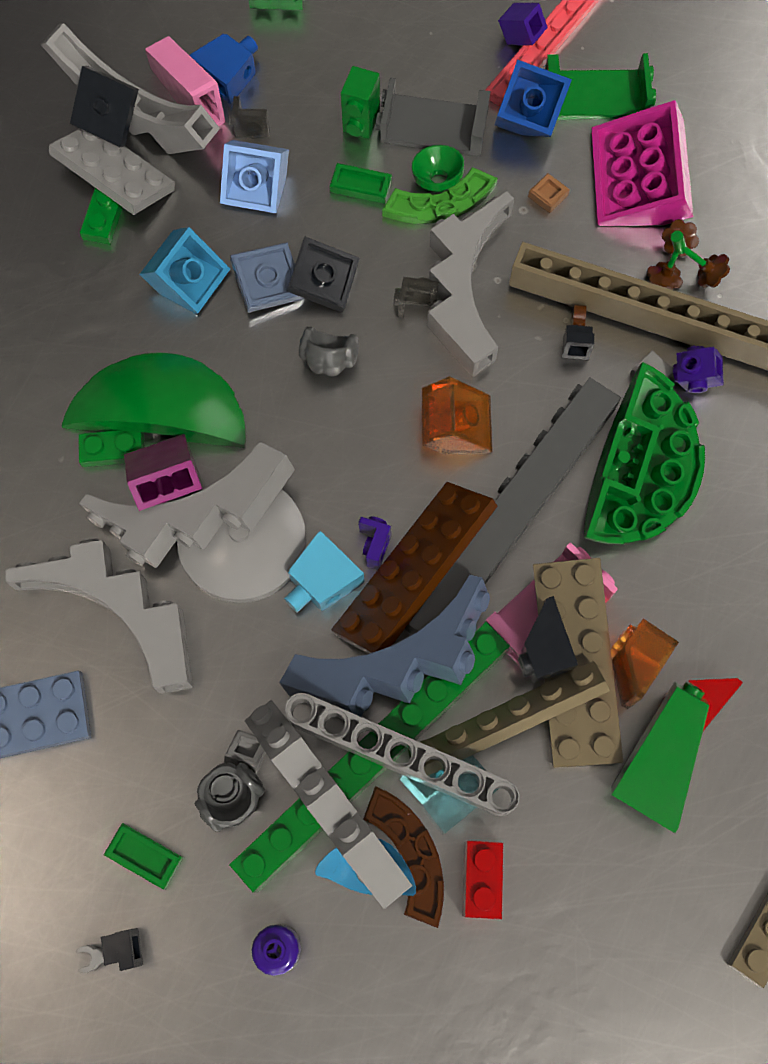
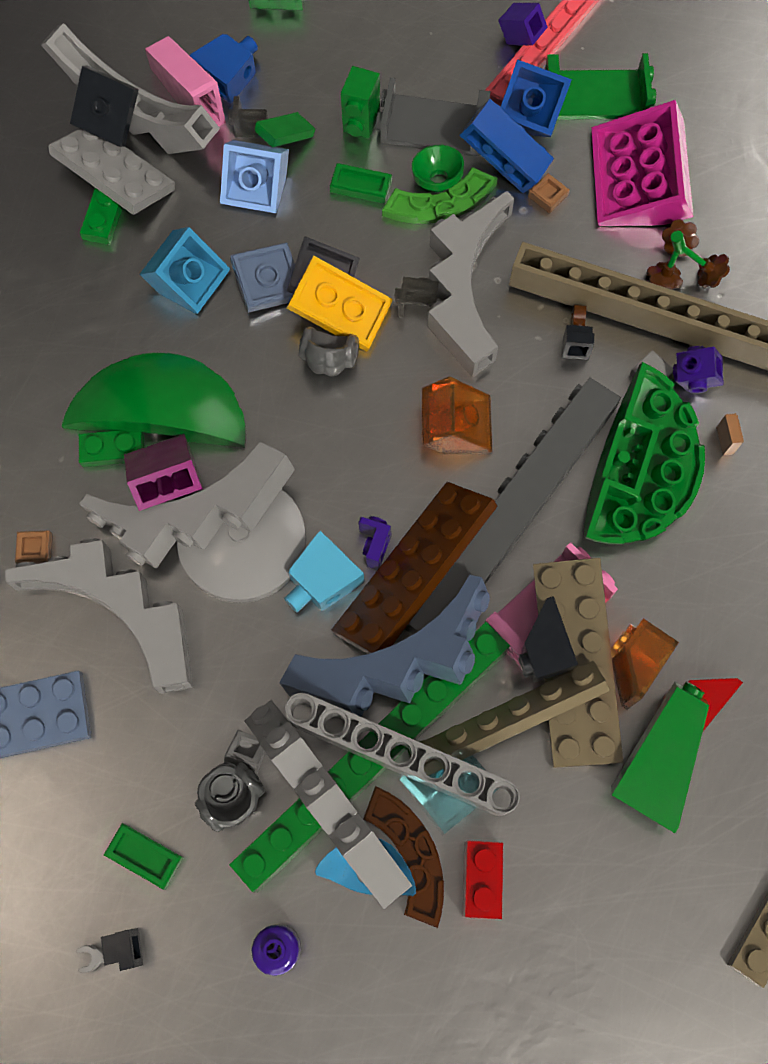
none -> medium nougat tile [15,530,52,564]
none -> green tile [254,112,316,148]
none -> yellow tile [286,256,393,352]
none -> blue brick [459,99,554,194]
none -> medium nougat tile [716,413,744,456]

